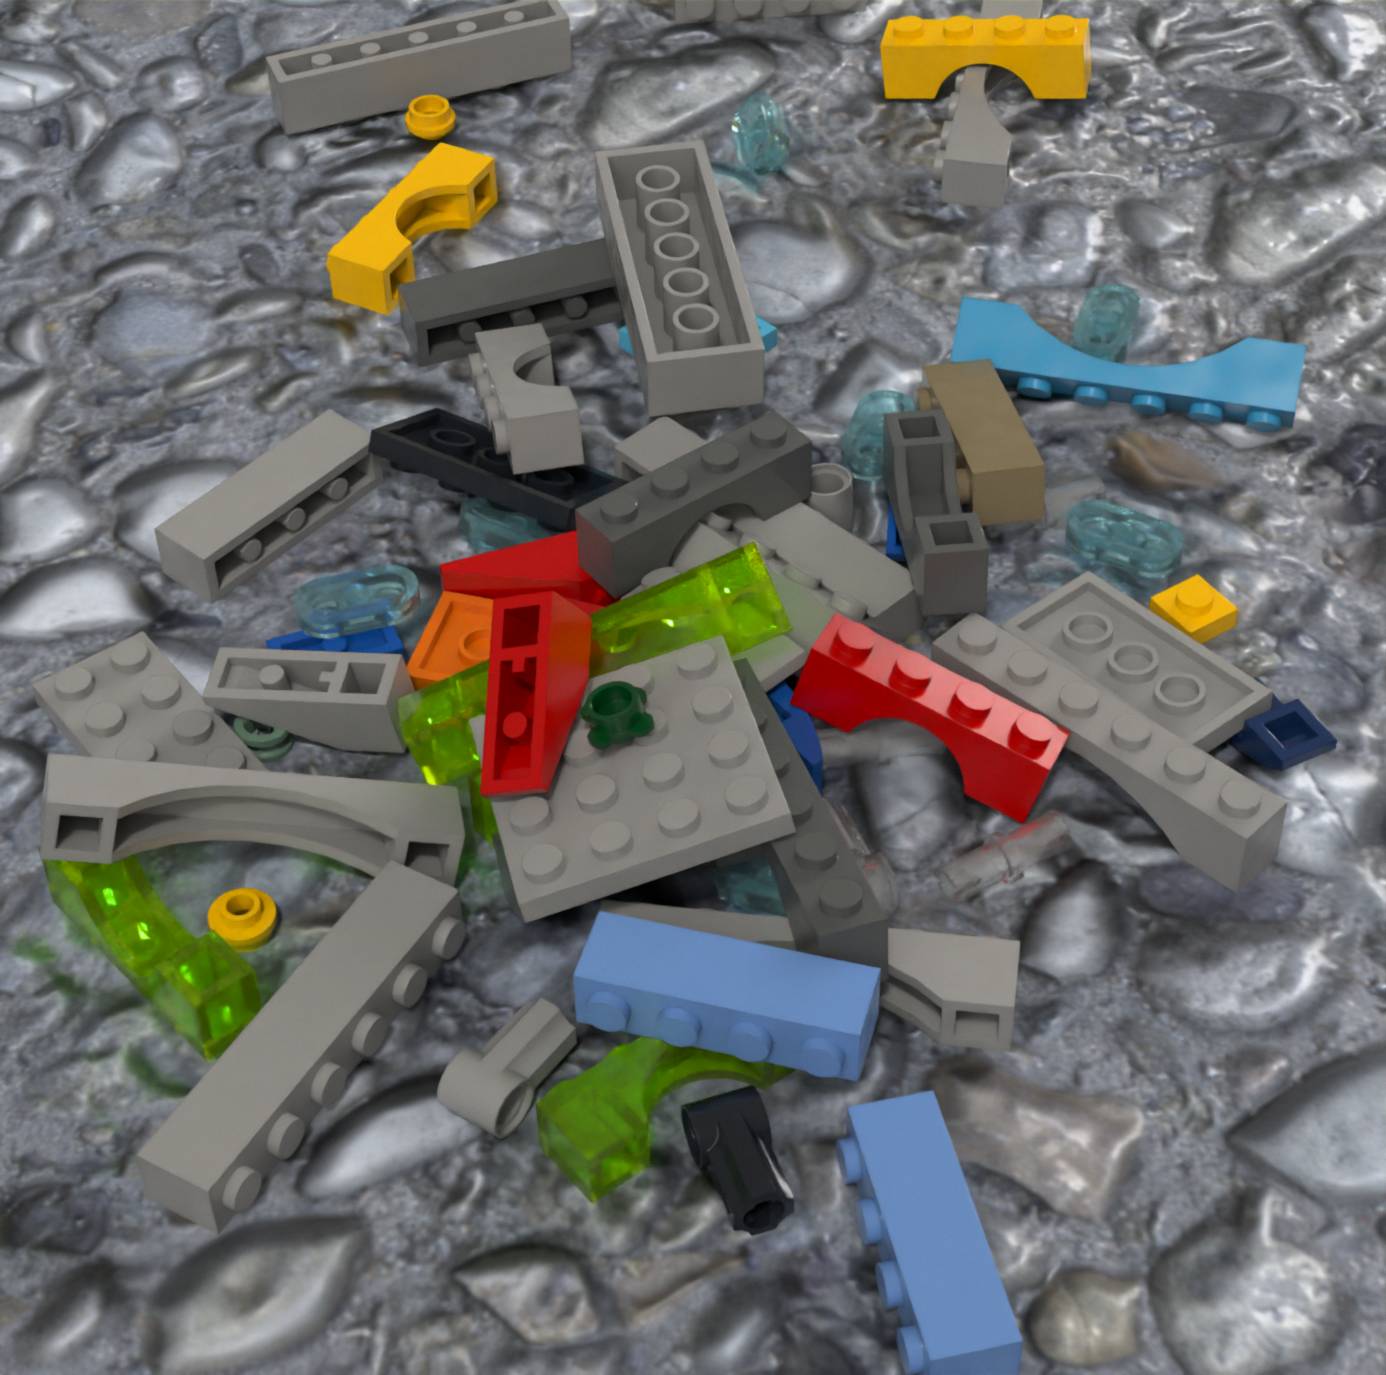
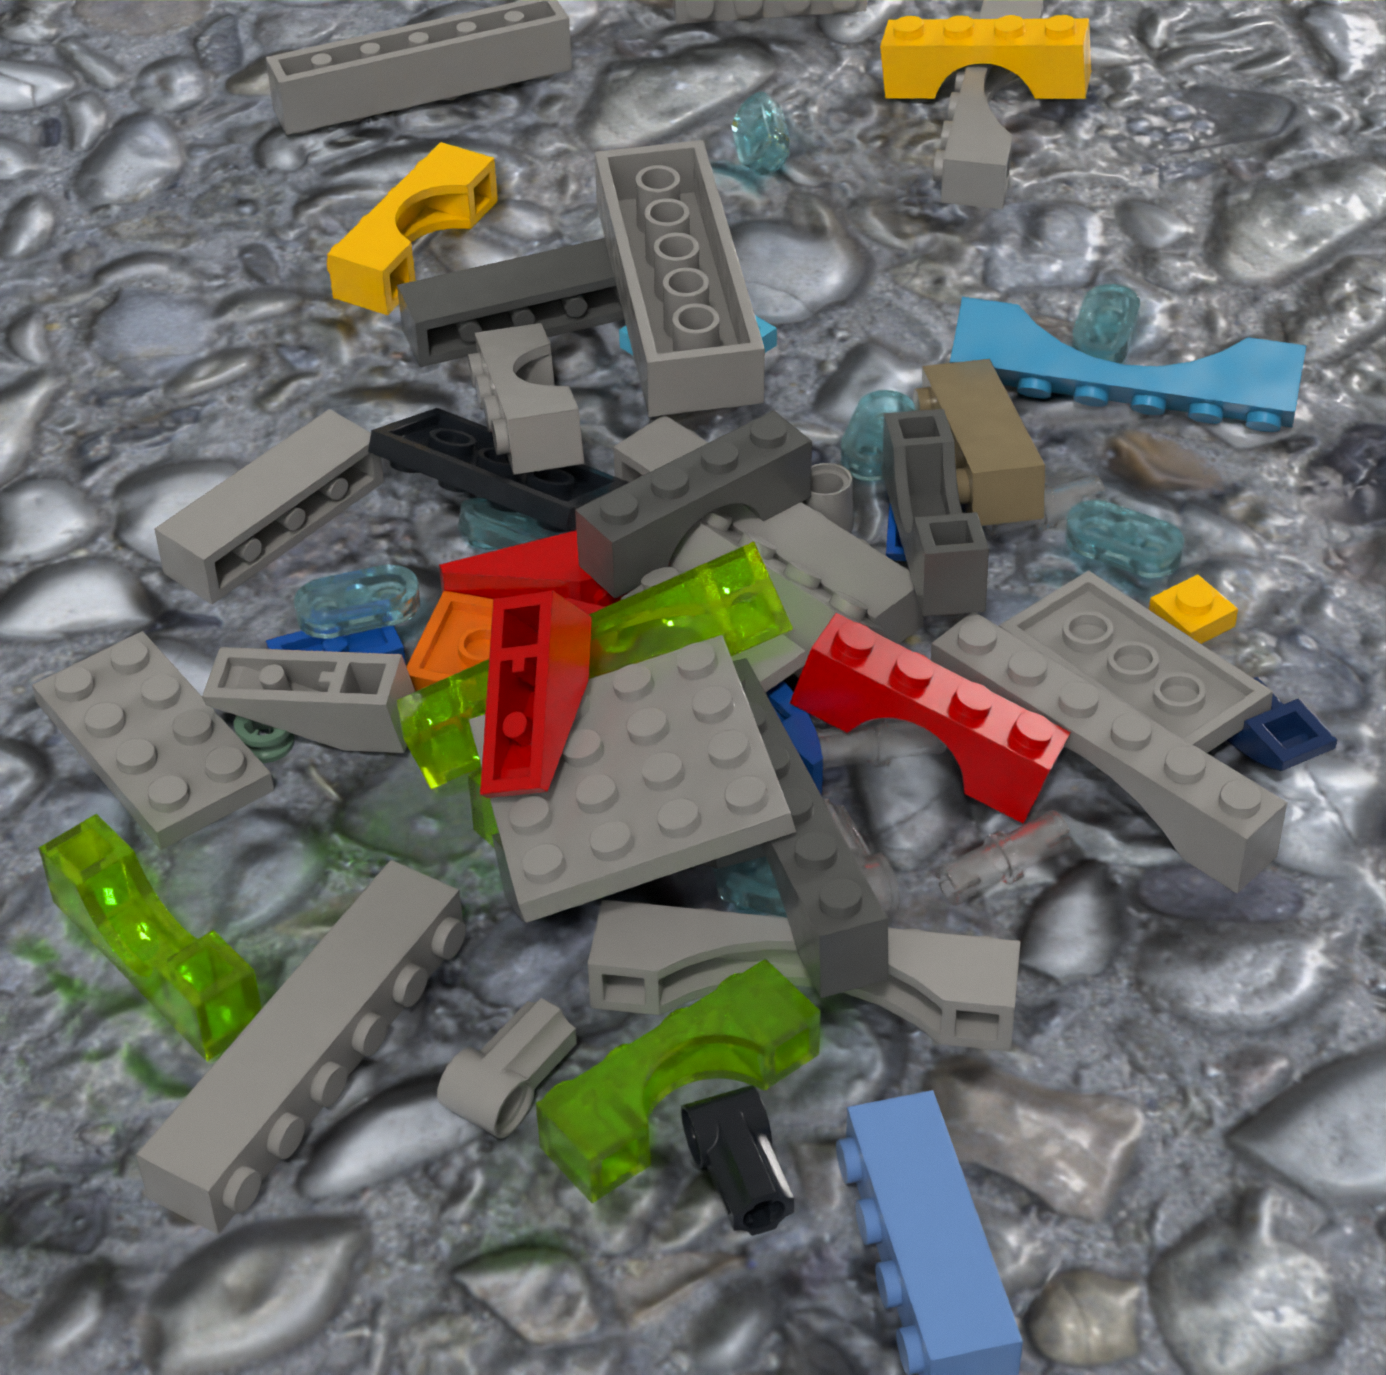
light grey arch [40,753,466,887] -> none
yellow plate [207,888,277,952] -> none
yellow plate [405,95,456,140] -> none
medium blue brick [573,911,881,1082] -> none
dark green plate [581,681,655,749] -> none

